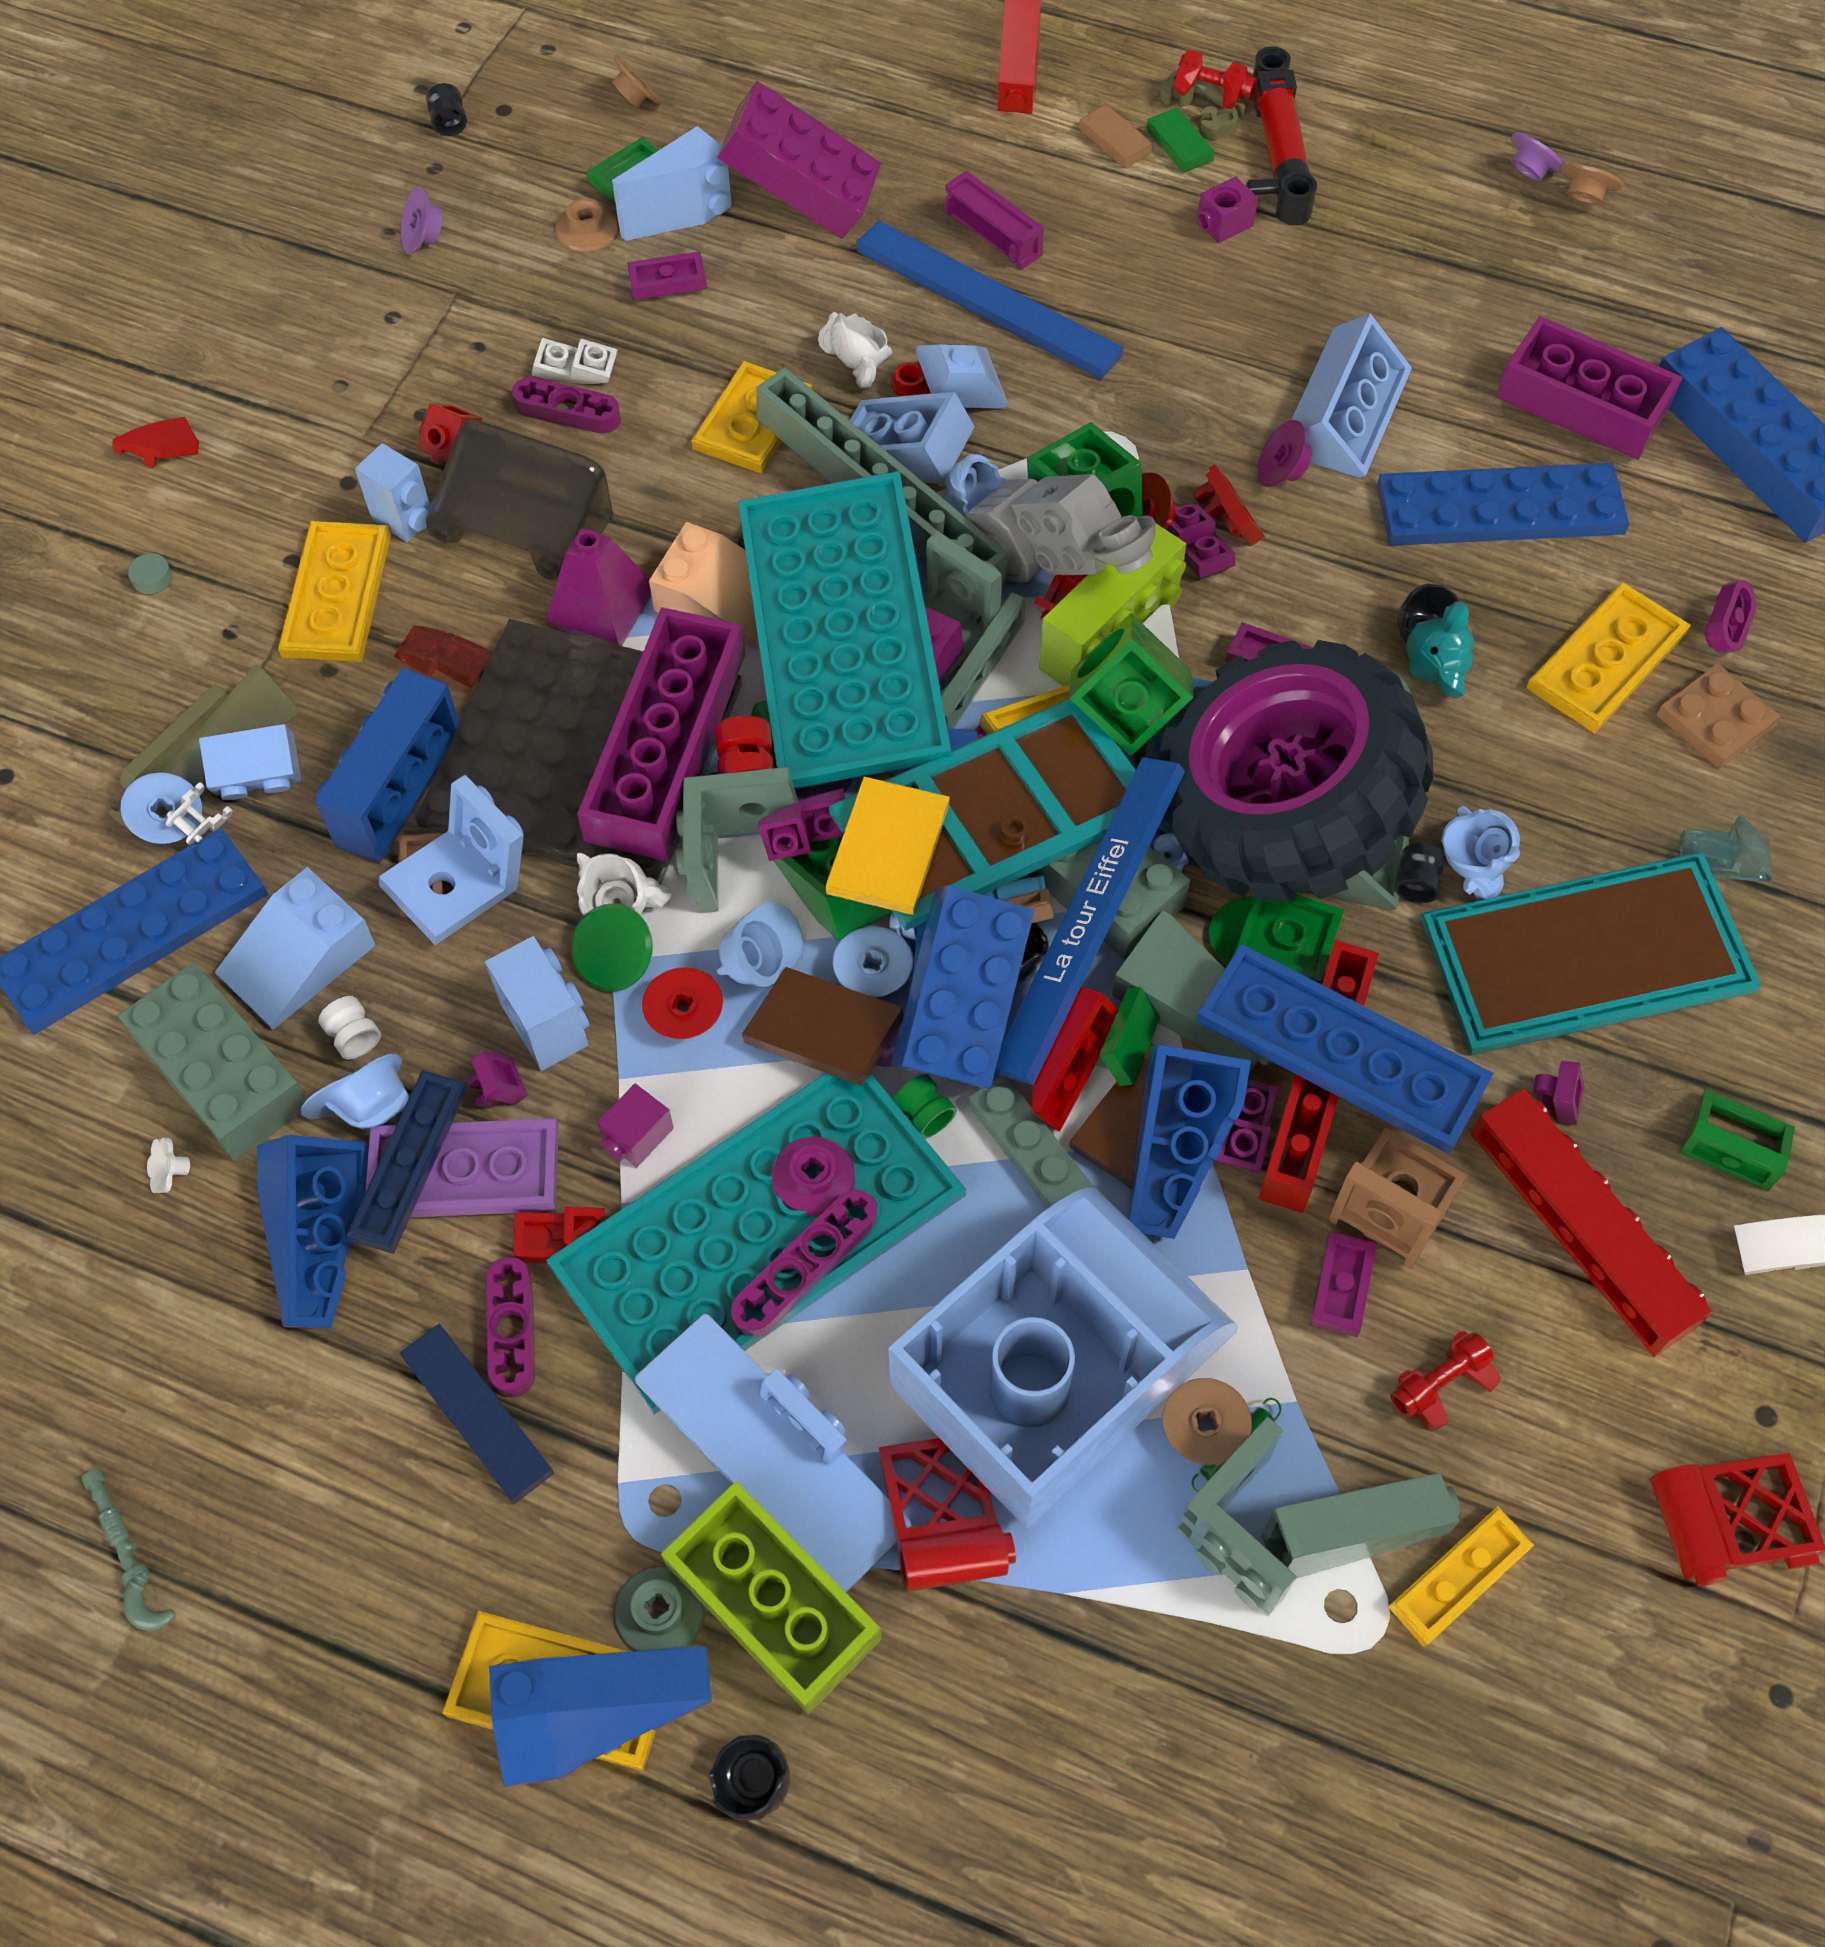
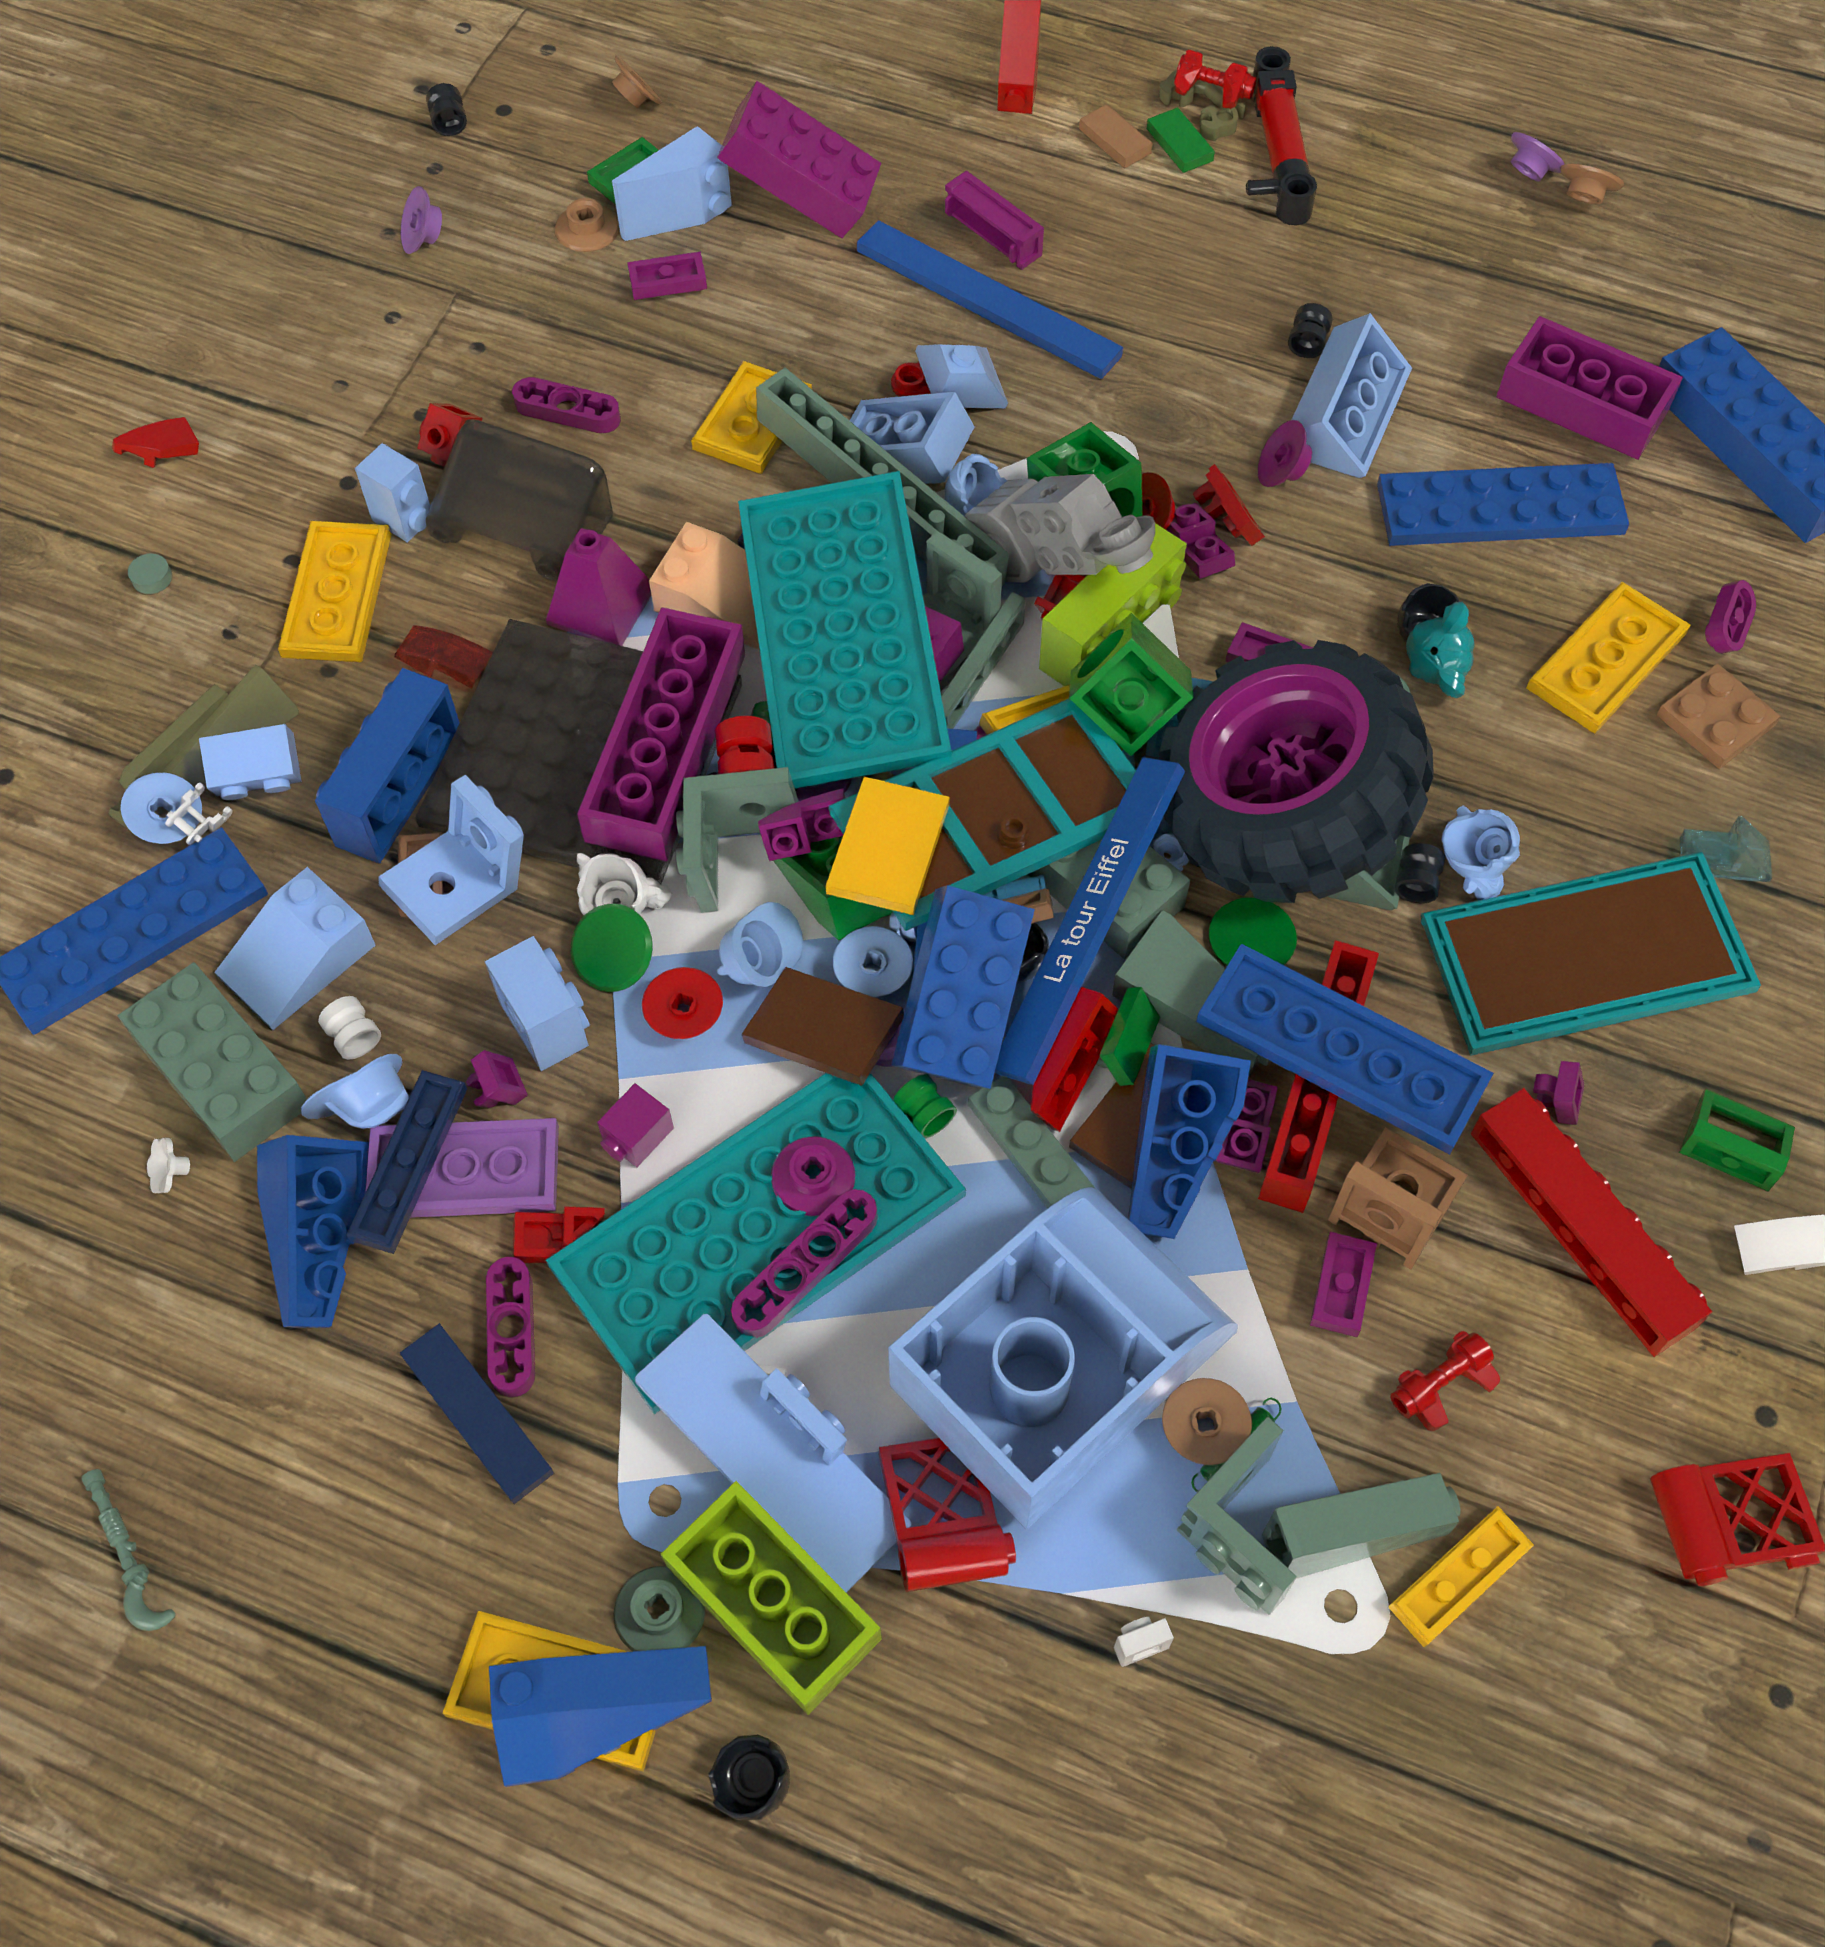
white slope [532,338,618,384] -> none
white hair [818,312,893,389] -> none
magenta brick [1197,176,1258,243] -> none
green plate [1235,894,1345,984] -> none
none -> white plate [1114,1617,1174,1667]
none -> black wheel [1288,303,1333,358]

